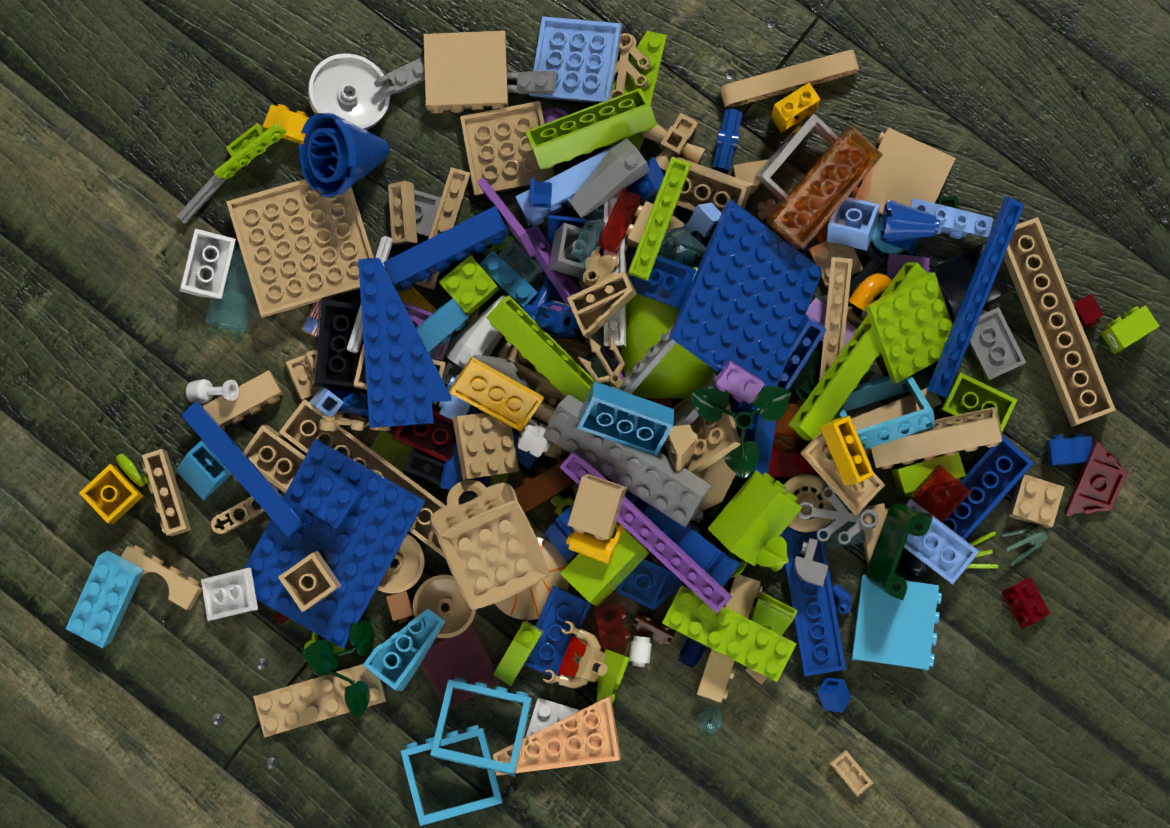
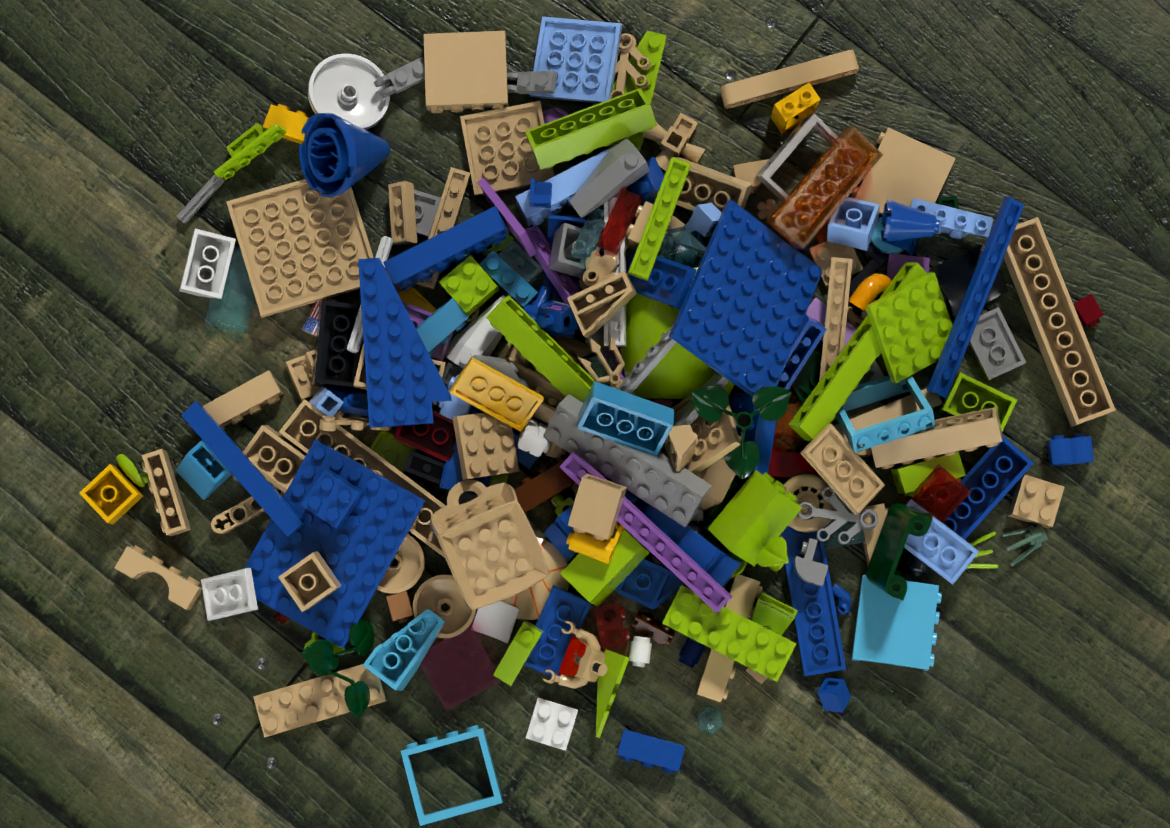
medium azure brick [66,551,144,648] -> none
white piece [186,379,239,404] -> none
medium azure window [430,677,532,776] -> none
light nougat wing [493,695,621,776] -> none
blue piece [712,109,743,173] -> none
medium lavender bracket [712,360,765,404] -> none
yellow brick [820,416,874,486] -> none
tan plate [830,750,873,797] -> none
dark red bracket [1002,577,1051,628] -> none
dark red wing [1064,440,1128,516] -> none
lime brick [1101,305,1159,354] -> none
none -> white sticker [471,601,519,643]
none -> blue brick [617,729,685,774]

